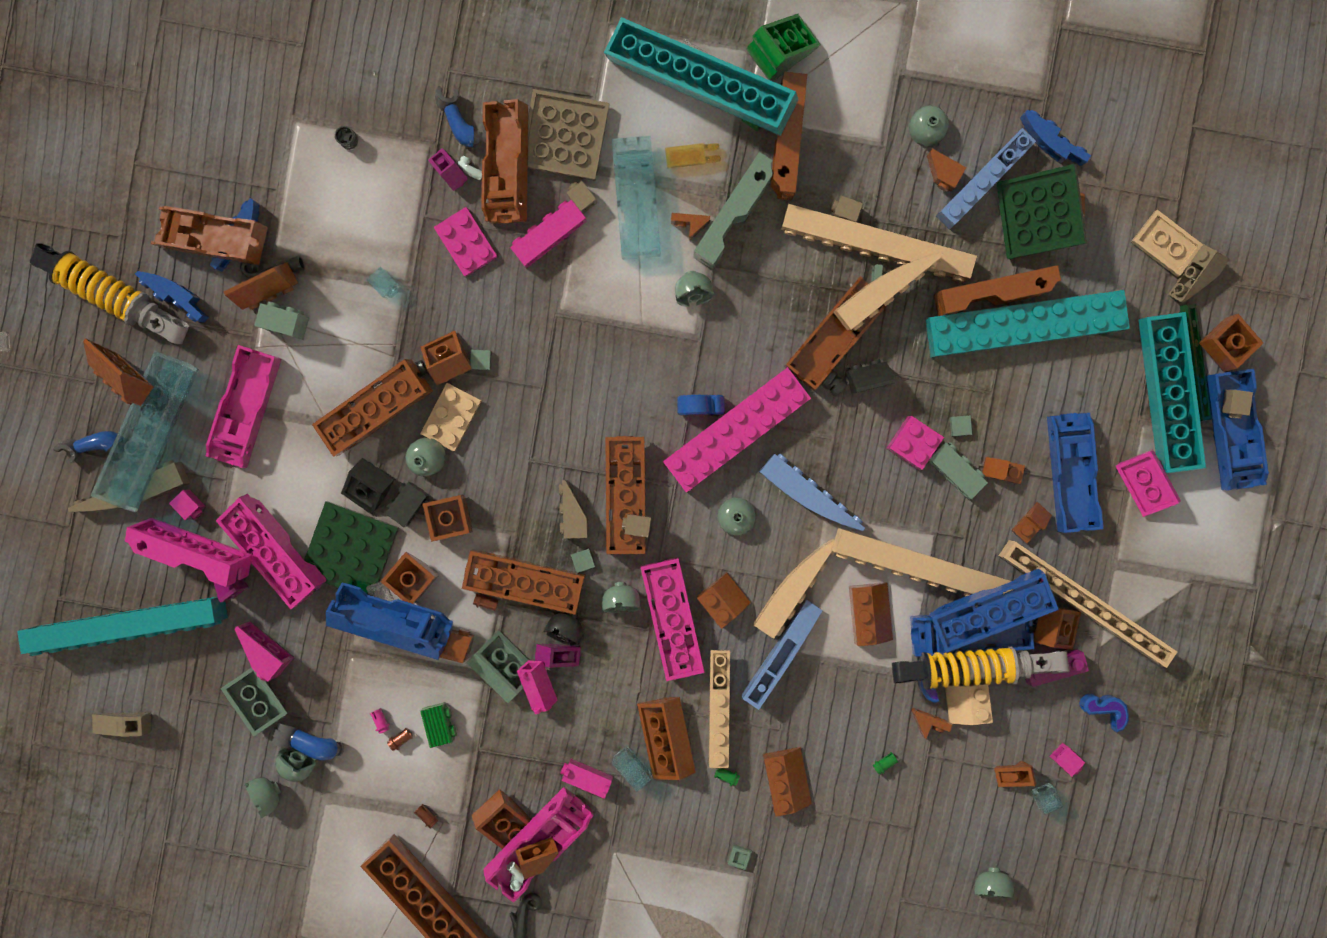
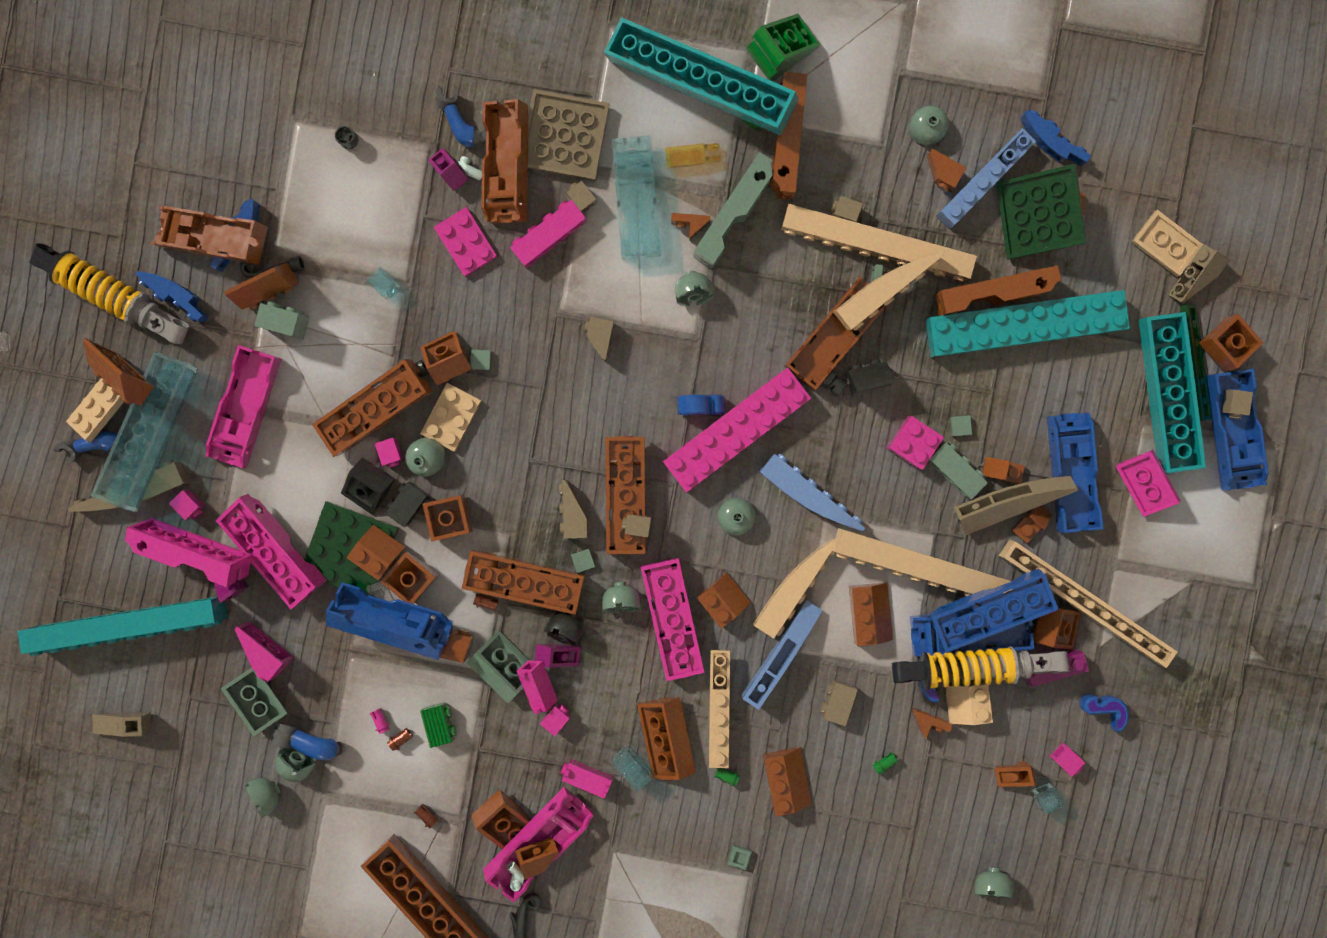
none -> tan plate [66,378,124,443]
none -> dark orange slope [347,525,406,580]
none -> dark pink brick [375,438,404,468]
none -> dark pink brick [540,703,571,736]
none -> dark tan slope [584,317,614,361]
none -> dark tan brick [820,679,858,726]
none -> dark tan slope [954,476,1078,535]

